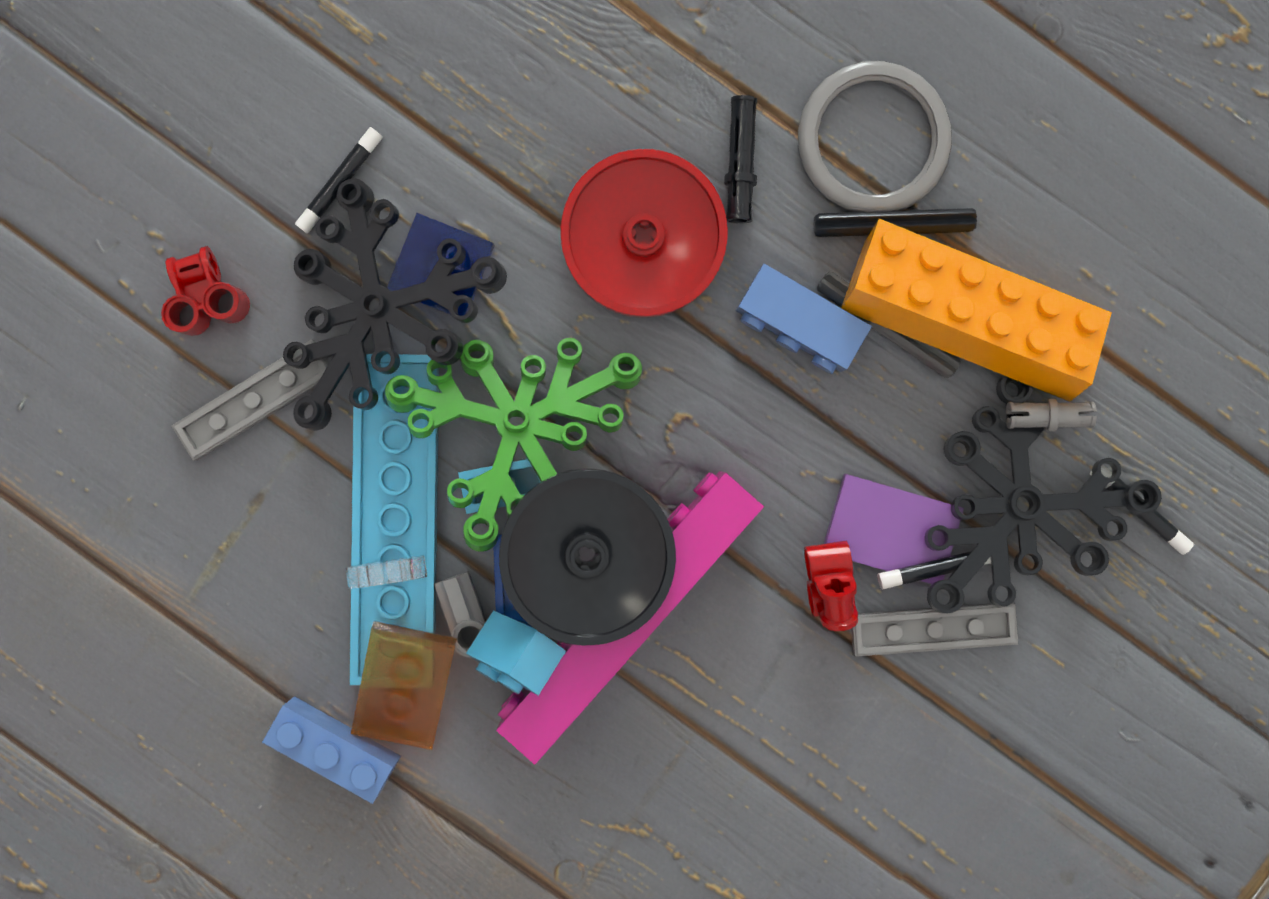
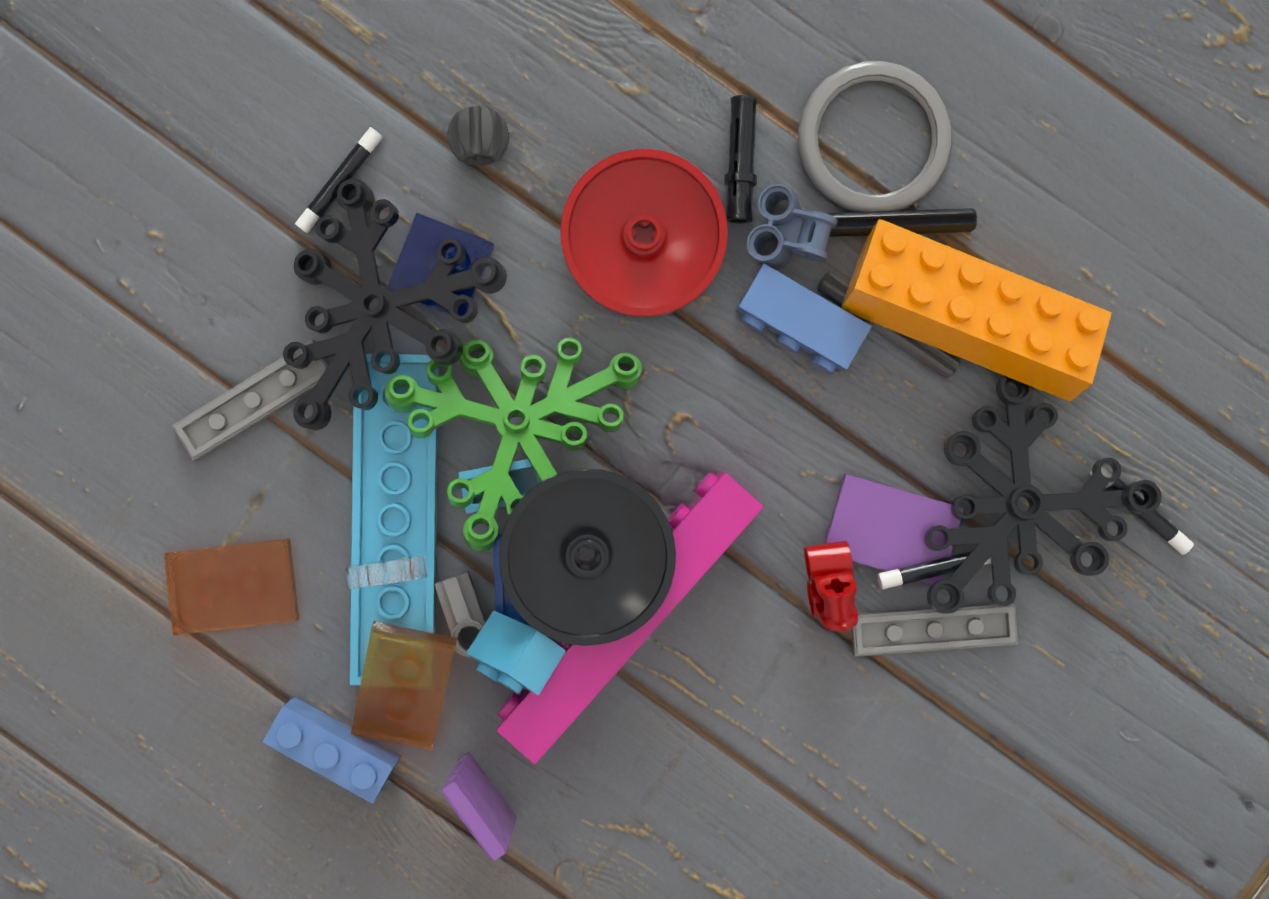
red piece [161,246,250,336] -> none
light grey pin [1006,399,1097,431] -> none
none -> clear orange tile [164,538,299,635]
none -> medium lavender tile [441,752,517,861]
none -> dark grey piece [447,106,510,166]
none -> sand blue piece [747,184,838,270]

